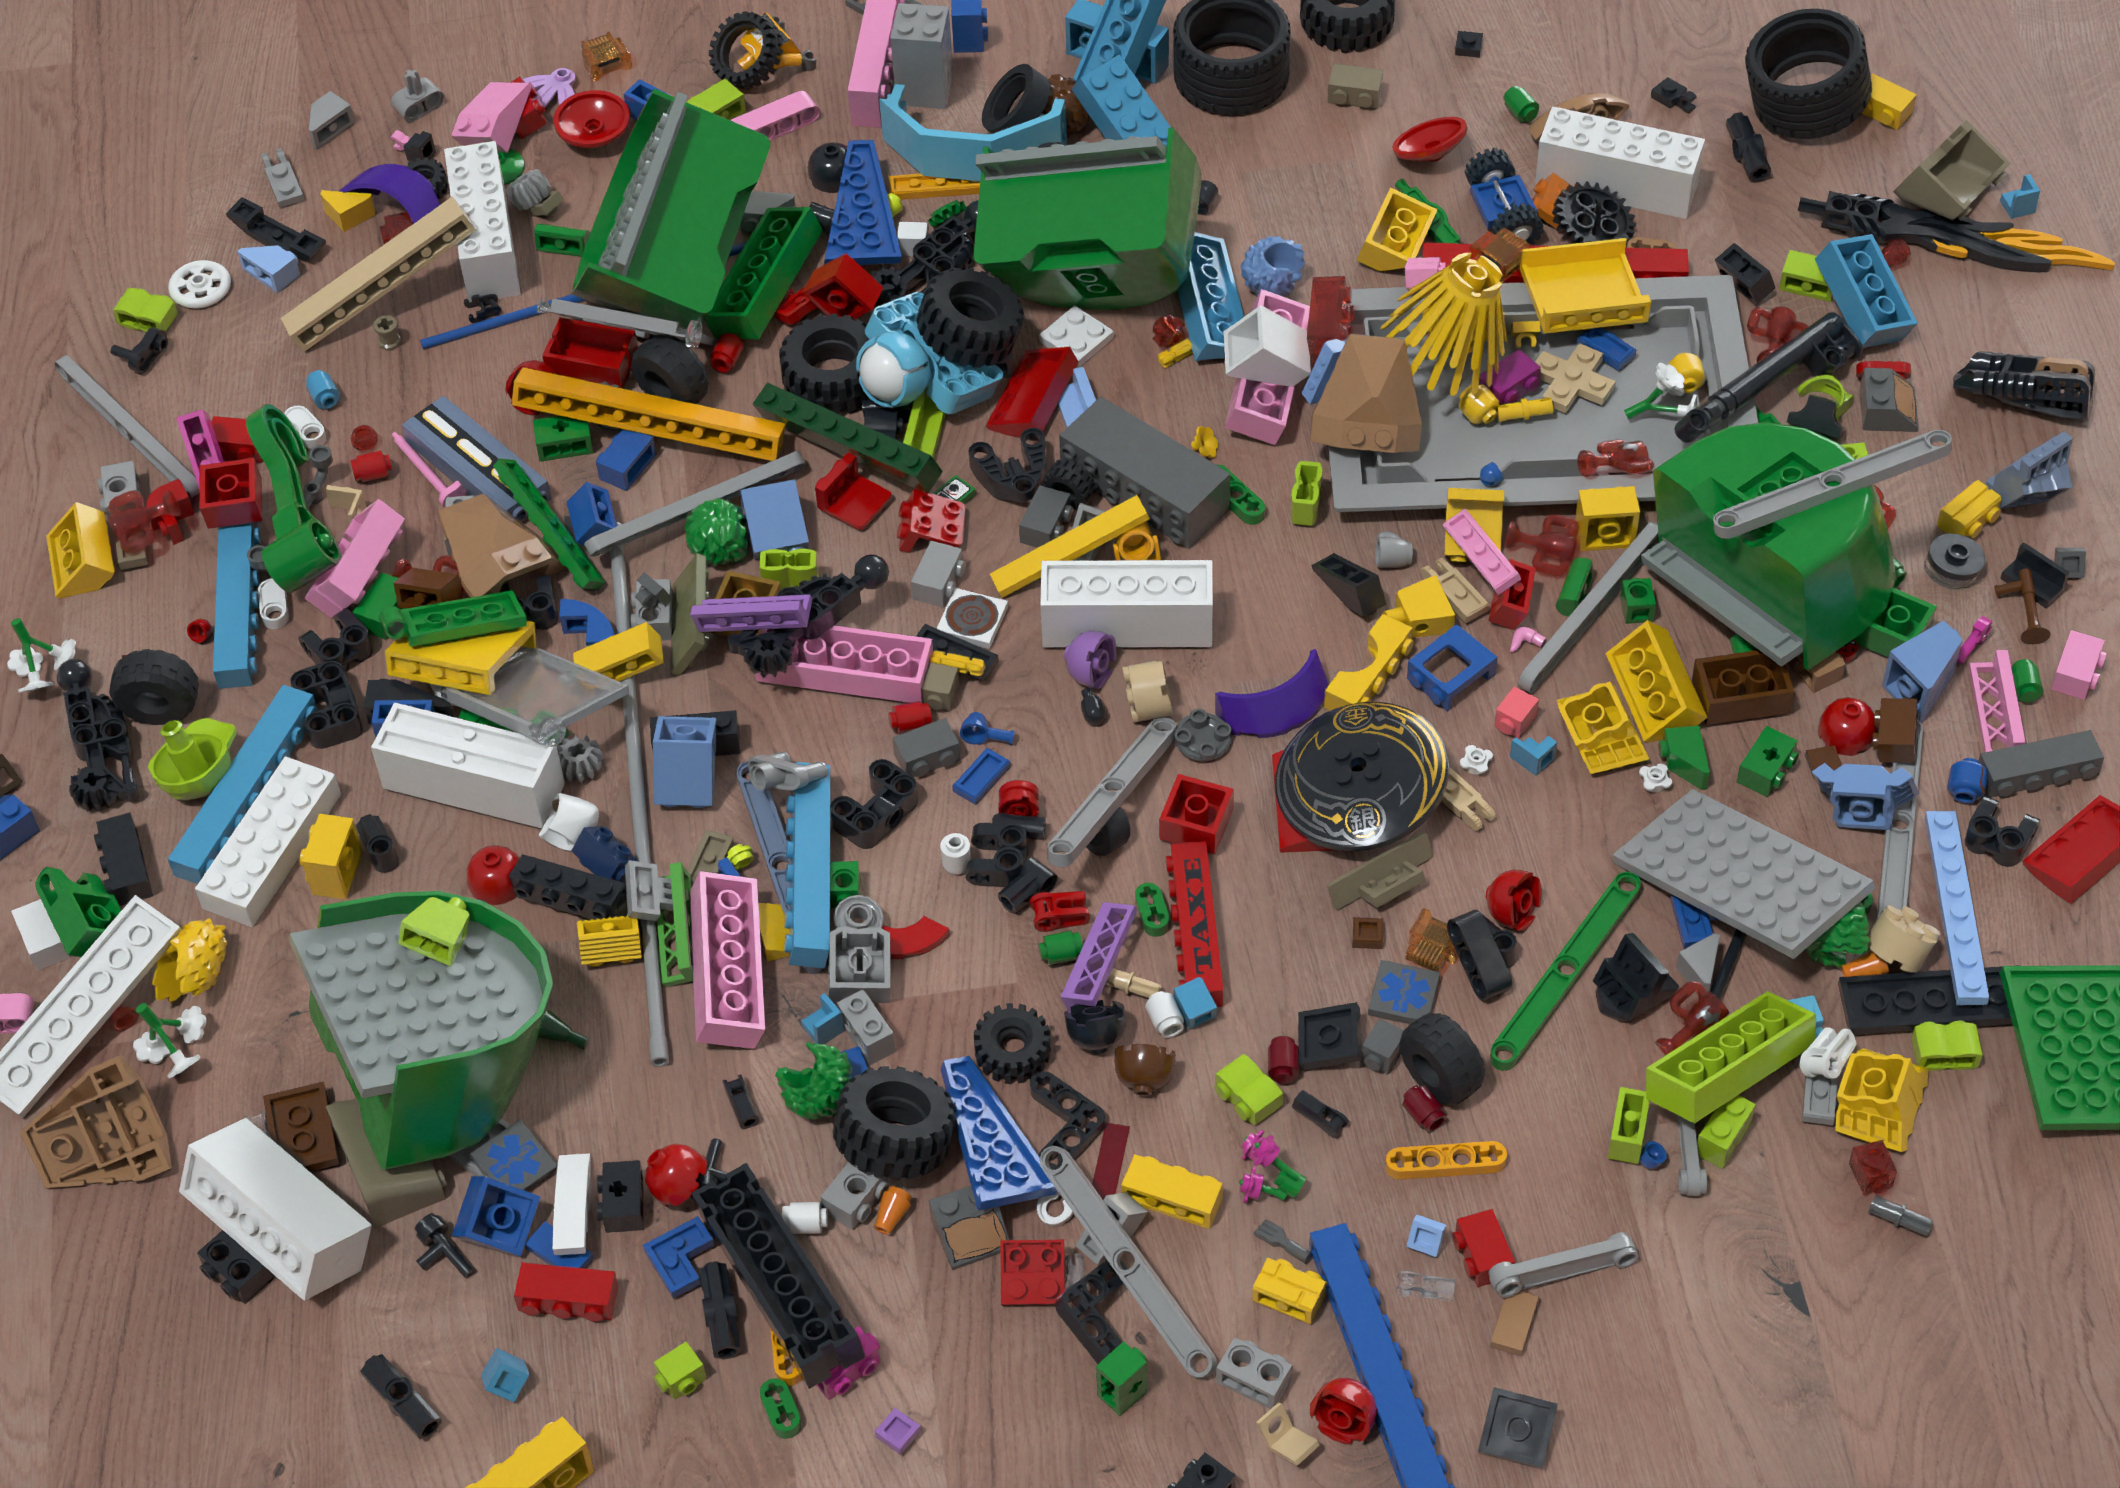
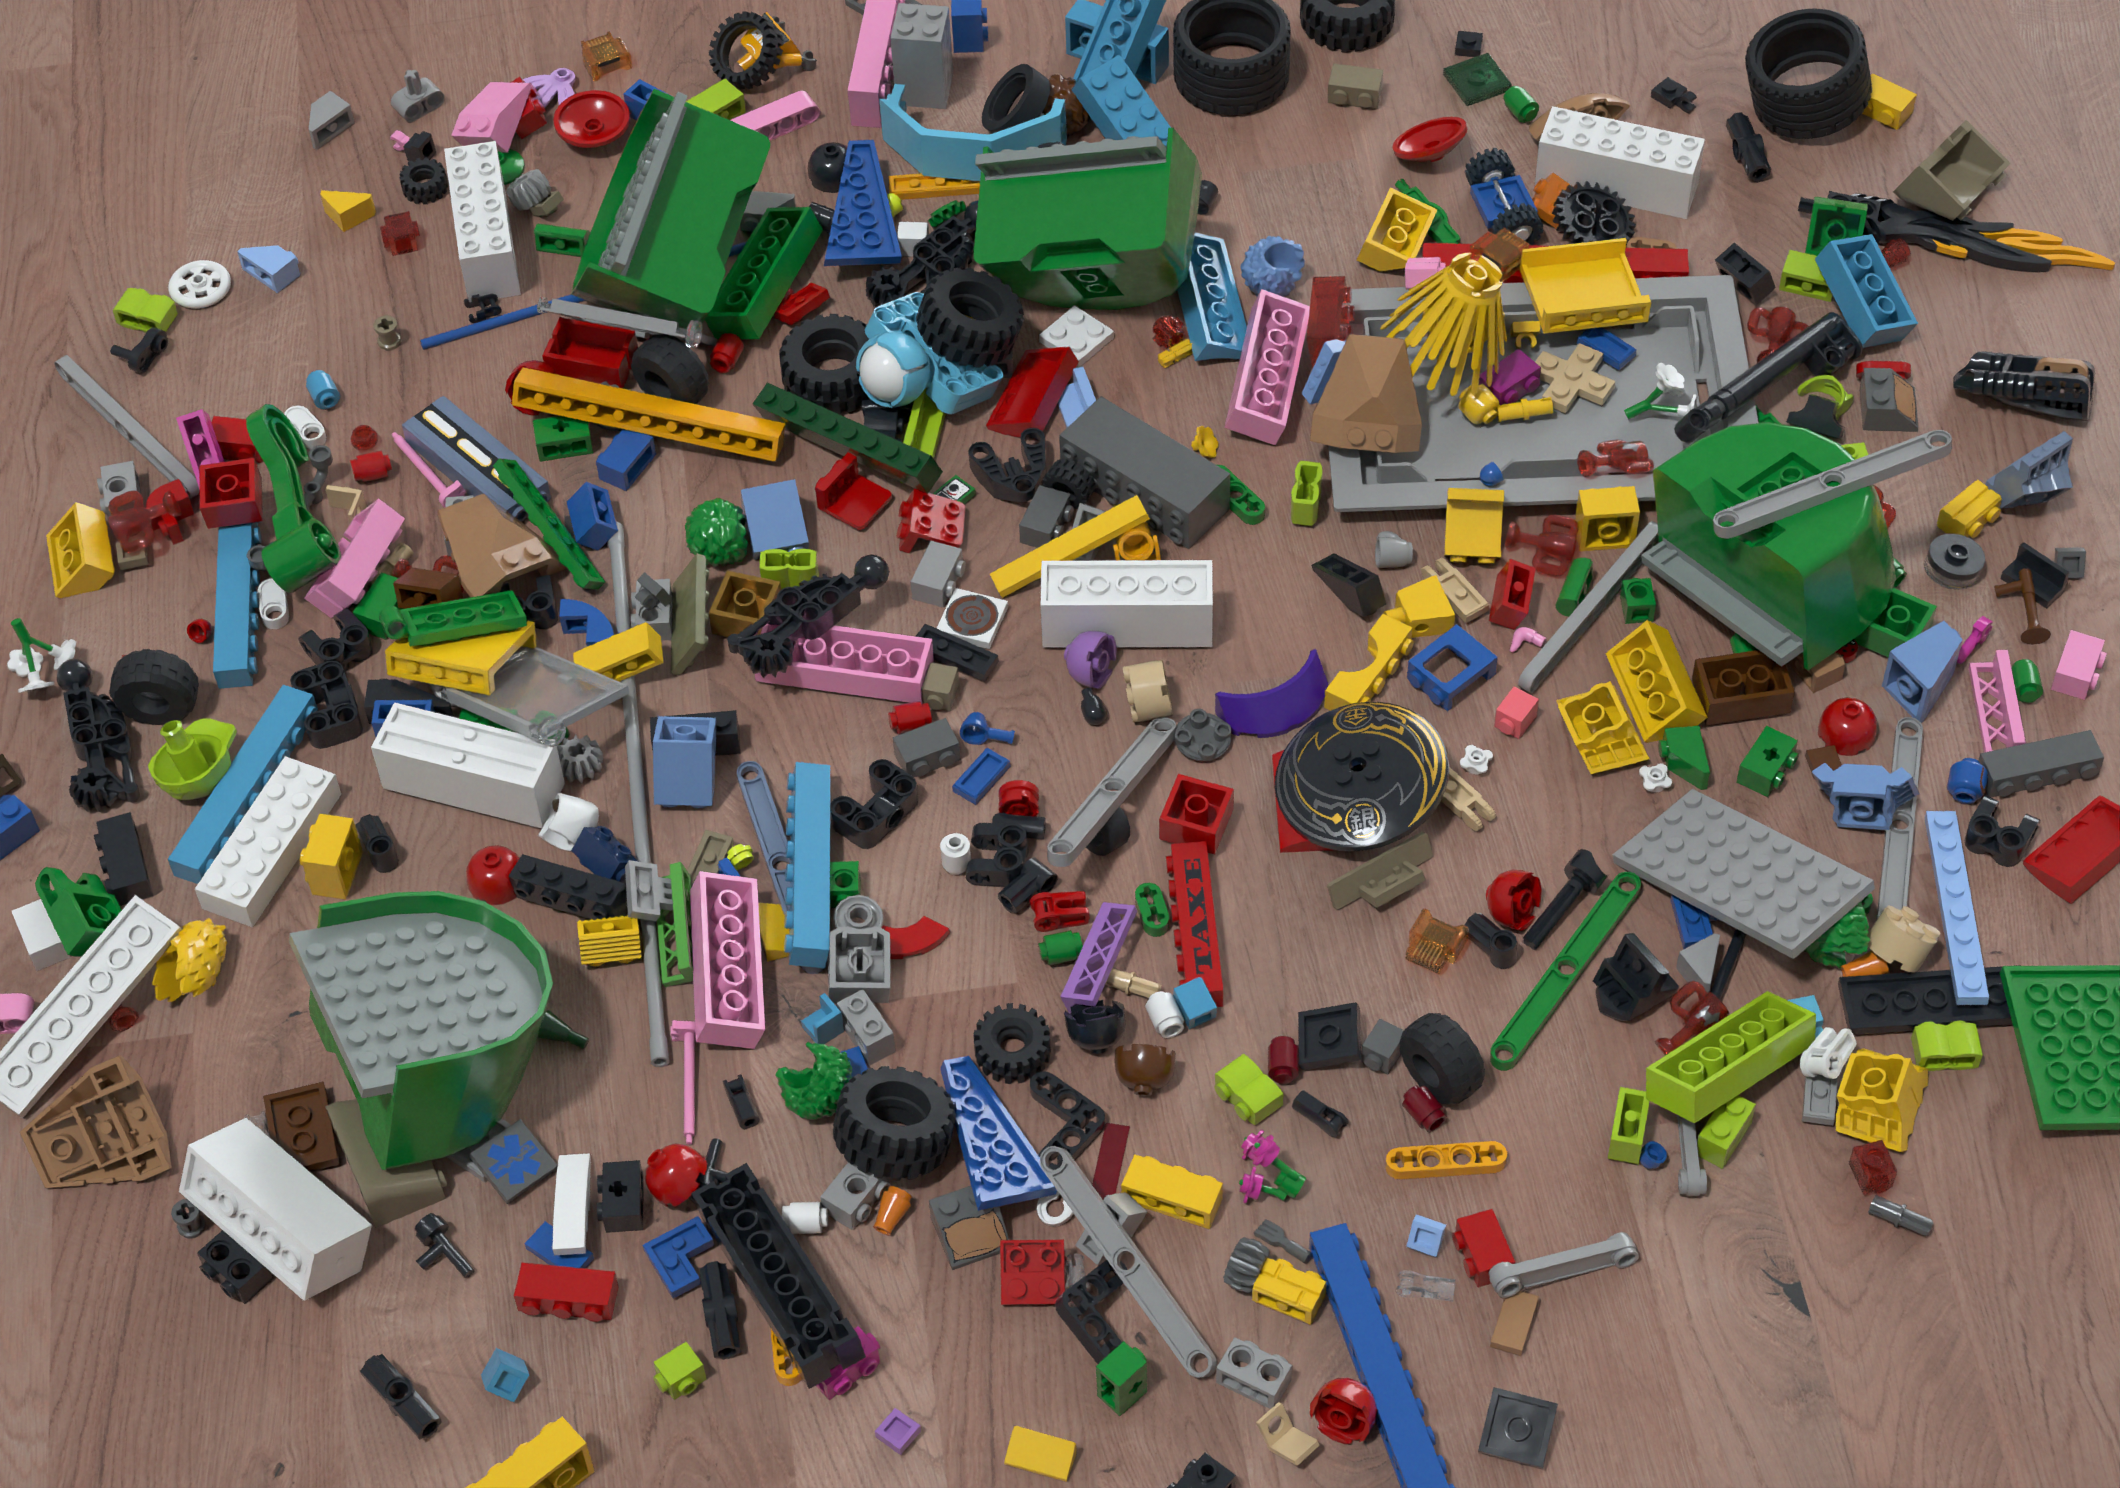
white plant [133,1003,206,1079] -> none
black slope [226,197,326,260] -> none
light grey hinge [261,148,304,208] -> none
tan brick [280,196,476,352] -> none
dark purple windscreen [339,164,441,224] -> none
lime torso [398,897,470,967] -> none
blue slope [452,1176,541,1257] -> none
light grey beam [584,451,806,557] -> none
medium lavender fence [690,595,812,632] -> none
light grey connector [748,751,828,791] -> none
green beam [759,1378,801,1439] -> none
red brick [802,253,884,319] -> none
yellow axle [930,650,985,676] -> none
white slope [1224,305,1311,387] -> none
reddish brown tile [1352,917,1383,949] -> none
dark grey tile [1368,960,1440,1024] -> none
bright pink tile [1442,509,1521,595] -> none
black beam [1447,909,1512,1000] -> none
dark azure panel [1510,736,1557,776] -> none
yellow head [1668,353,1705,393] -> none
reddish brown brick [1873,698,1918,763] -> none
dark azure panel [2000,174,2040,219] -> none
none -> dark grey bush [171,1199,206,1239]
none -> tan axle [368,543,413,587]
none -> bright pink piece [670,1020,696,1145]
none -> yellow slope [1004,1426,1077,1482]
none -> dark grey gear [1223,1237,1270,1293]
none -> clear green tile [1443,53,1512,106]
none -> black piece [1523,849,1609,950]
none -> green brick [1805,197,1868,256]

